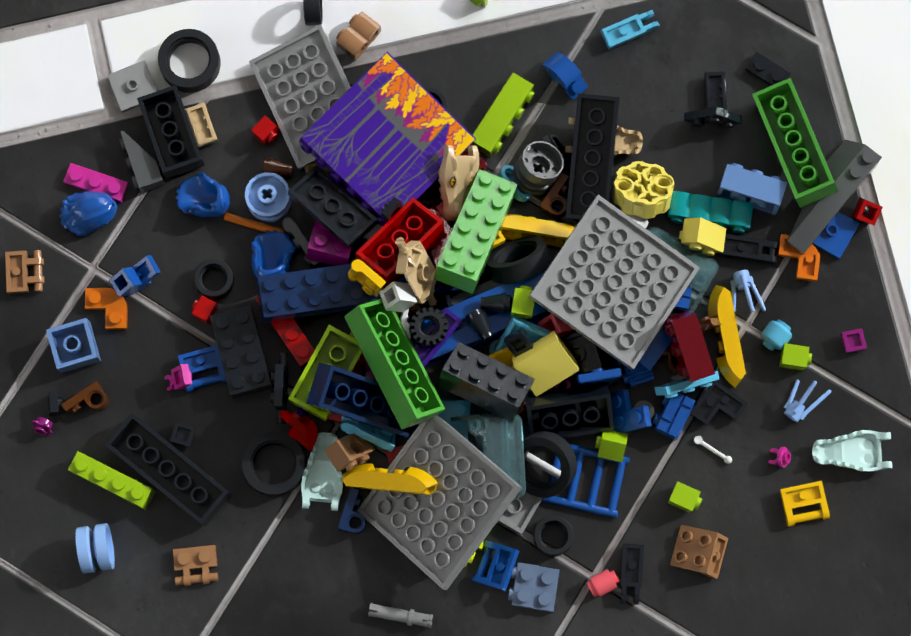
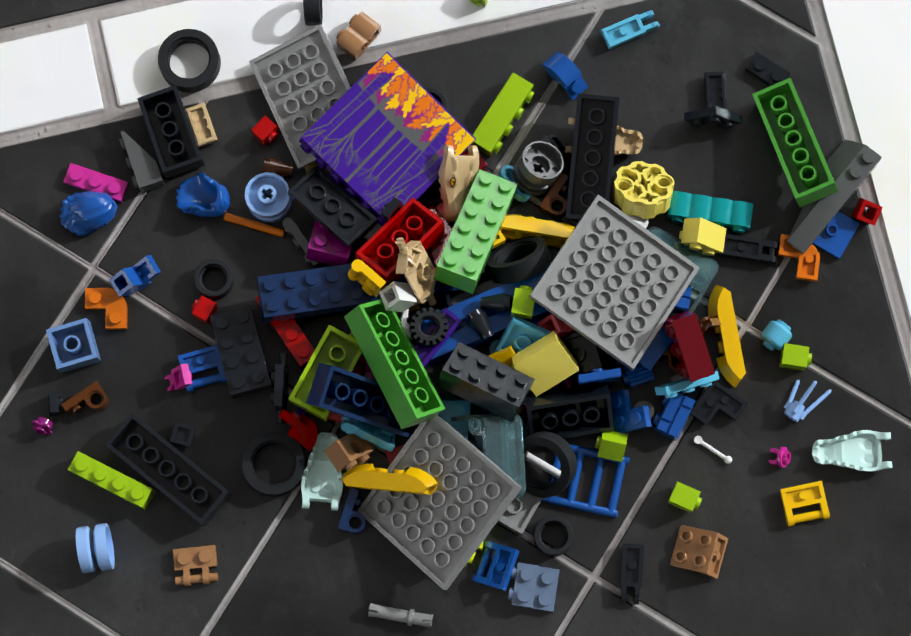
medium nougat plate [5,250,45,294] -> none
light grey plate [107,60,157,113] -> none
blue piece [251,230,297,279] -> none
black plate [504,328,533,357] -> none
coral brick [586,569,620,598] -> none
medium blue brick [716,163,787,215] -> none
light blue plant [730,270,766,312] -> none
magenta plate [841,328,867,354] -> none

